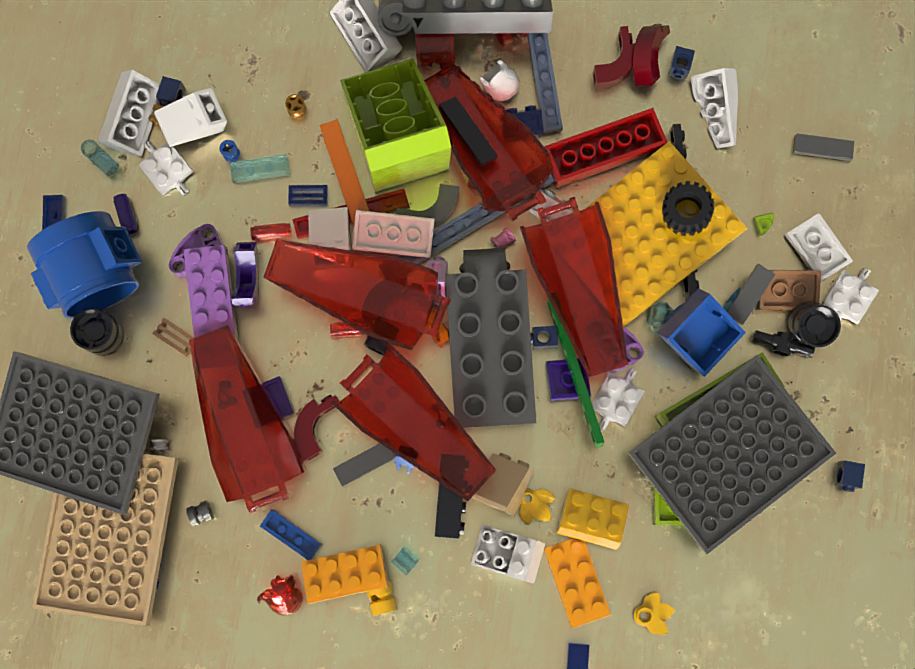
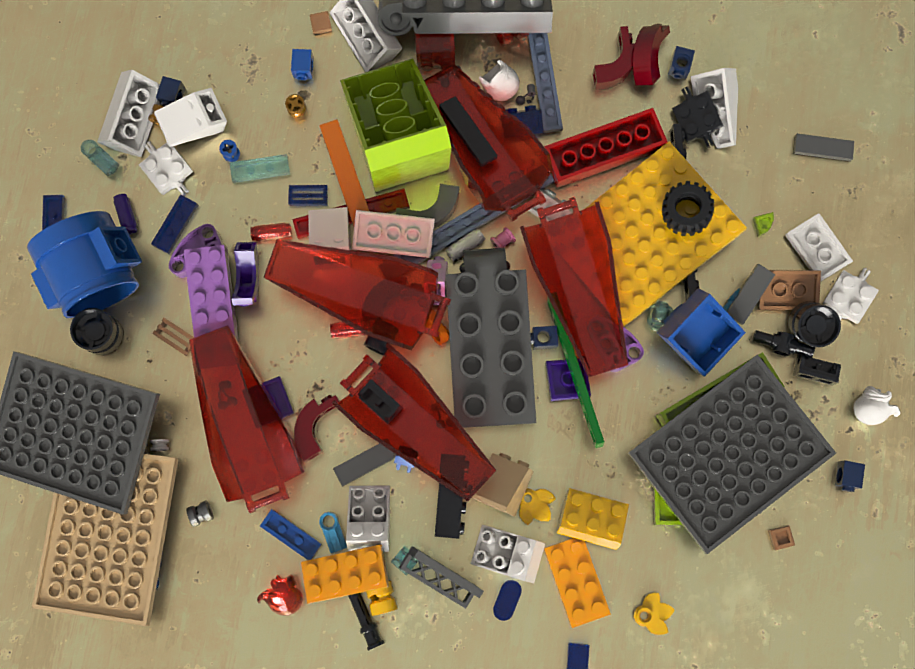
white plate [592,369,645,431] -> none
none -> clear blue tile [151,194,198,254]
none -> blue brick [291,49,314,81]
none -> medium nougat tile [310,11,332,35]
none -> dark azure piece [319,512,347,553]
none -> white slope [346,485,390,552]
none -> black pin [348,593,385,651]
none -> black hinge [358,379,403,425]
none -> dark grey fence [399,546,484,609]
none -> white piece [446,228,485,262]
none -> clear blue tile [493,580,522,621]
none -> dark grey piece [516,84,536,105]
none -> black plate [672,87,723,148]
none -> medium nougat tile [768,525,795,550]
none -> black hinge [793,354,841,385]
none -> white hair [853,386,900,425]

